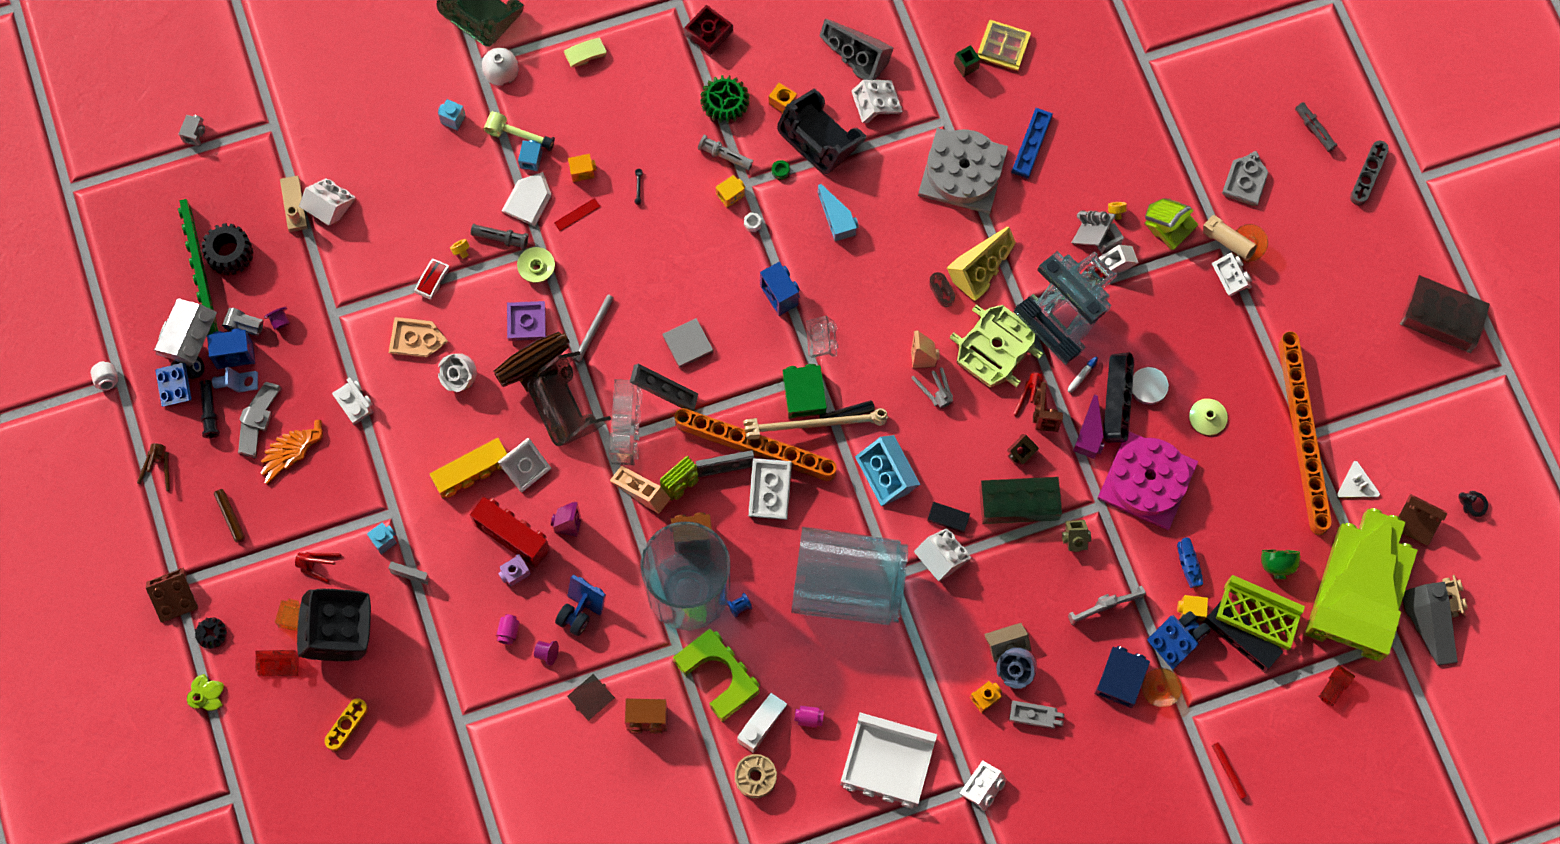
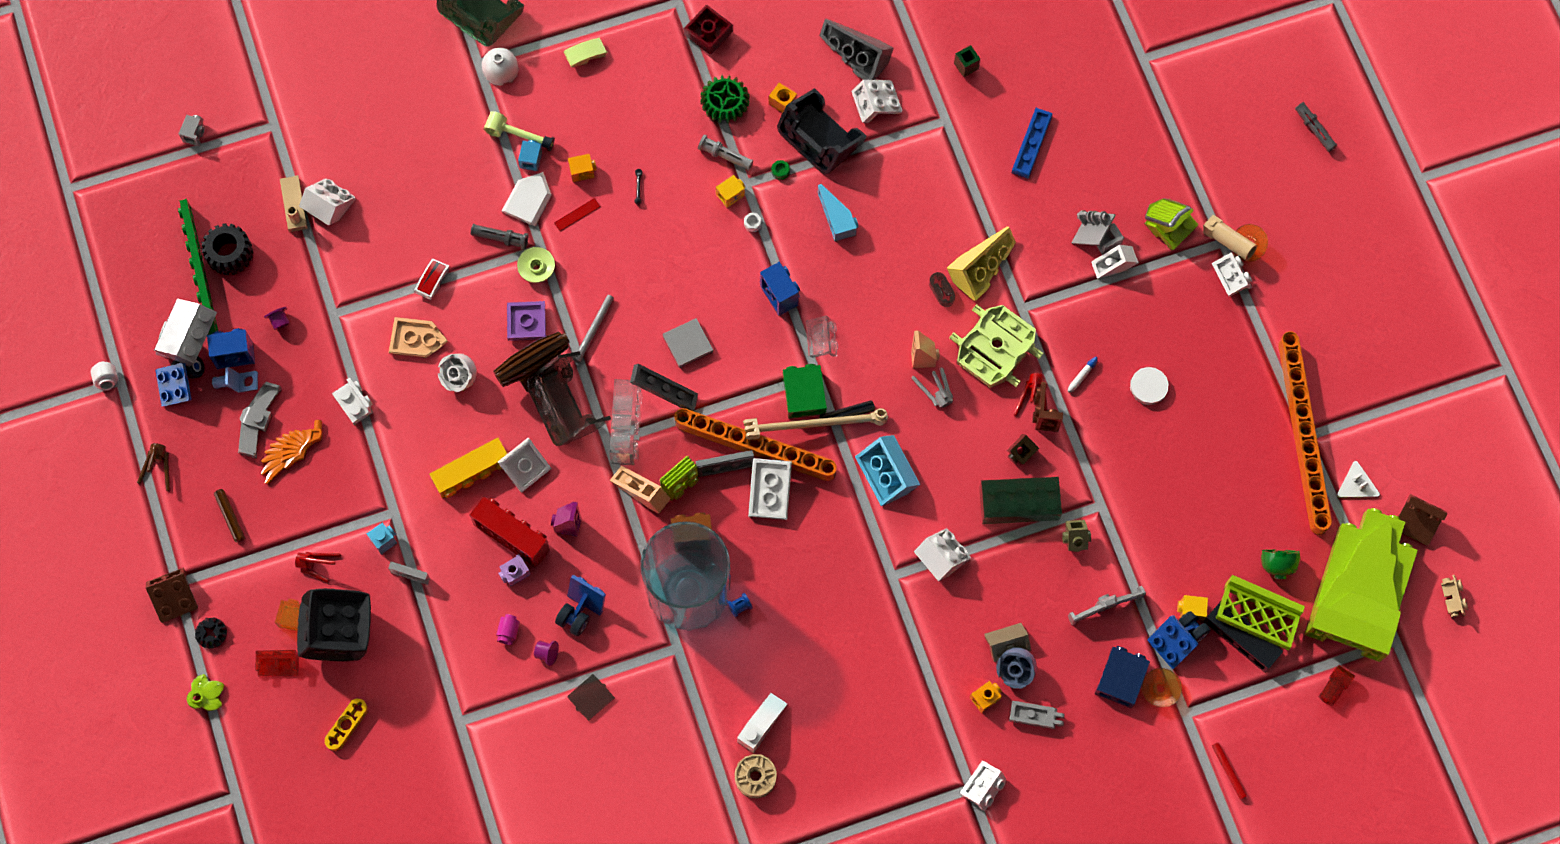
black pin [199,380,220,438] -> none
light grey piece [222,308,264,336] -> none
medium azure brick [438,99,466,131] -> none
yellow tile [450,239,470,259] -> none
dark orange brick [625,699,668,734] -> none
lime arch [673,629,760,722] -> none
clear light blue container [791,527,908,625] -> none
dark pink brick [794,705,824,728] -> none
white panel [840,713,937,808] -> none
light grey piece [918,128,1008,214] -> none
black tile [927,502,970,533] -> none
clear piece [978,20,1031,71] -> none
clear light blue container [1013,251,1118,365] -> none
magenta slope [1073,395,1104,459] -> none
dark pink piece [1097,431,1198,530] -> none
black beam [1103,352,1134,443] -> none
yellow tile [1108,202,1127,219] -> none
blue hinge [1177,537,1203,588] -> none
yellowish green dish [1189,399,1228,436] -> none
light grey tile [1222,151,1269,206] -> none
dark grey beam [1350,141,1389,205] -> none
clear smoke slope [1400,275,1490,353] -> none
dark grey wedge [1402,581,1458,666] -> none
black piece [1458,491,1488,517] -> none

